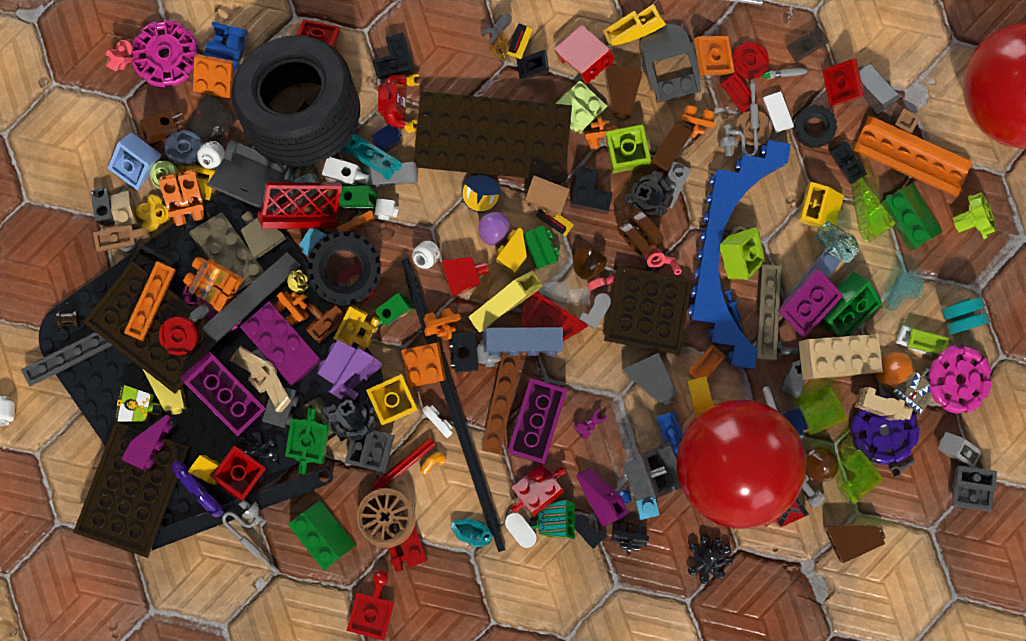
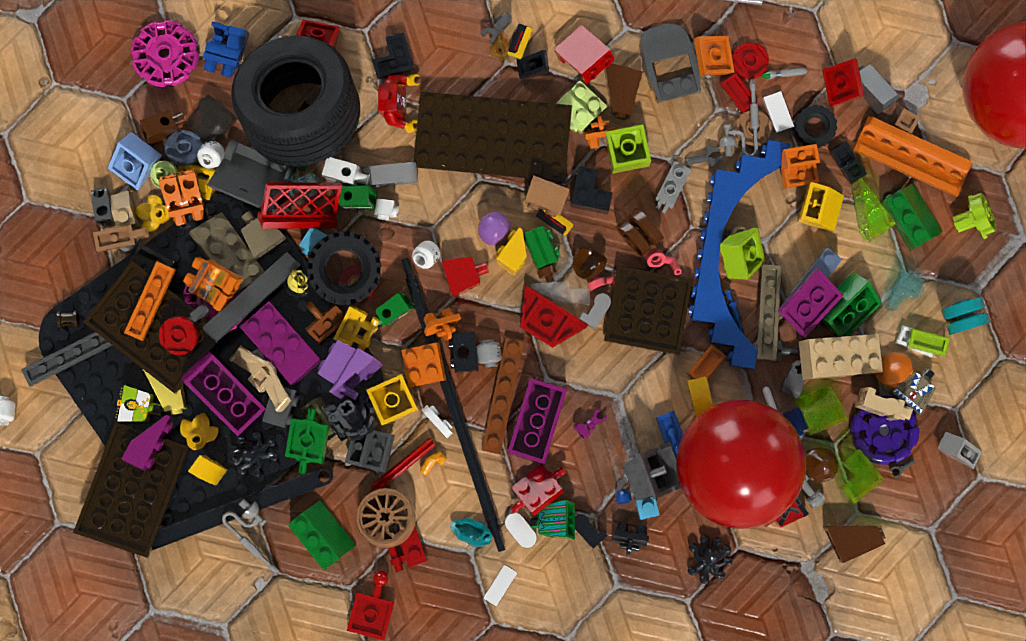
coral hips [105,40,133,71] -> none
dark purple plate [171,461,223,517] -> none
orange plate [193,54,234,99] -> none
red slope [211,445,266,501] -> none
orange hips [274,290,310,326] -> none
orange tile [337,210,375,232] -> none
teal plate [341,134,402,180] -> none
clear blue brick [371,124,402,153] -> none
tile [462,175,500,213] -> none
light yellow slope [469,270,543,332] -> none
sand blue brick [483,327,563,356] -> none
magenta slope [575,468,629,527] -> none
yellow slope [603,4,666,46] -> none
dark grey slope [622,353,677,406] -> none
black piece [625,171,673,218] -> none
reddish brown slope [651,121,692,171] -> none
orange hips [680,105,715,138] -> none
clear smoke plate [786,27,829,63] -> none
clear light blue torso [815,221,860,263] -> none
dark pink plate [928,344,992,414] -> none
dark grey brick [951,465,997,512] -> none
none -> yellow plate [180,413,219,450]
none -> white sticker [484,565,517,606]
none -> reddish brown tile [537,265,557,284]
none -> dark grey bar [685,146,722,168]
none -> orange slope [781,144,820,189]

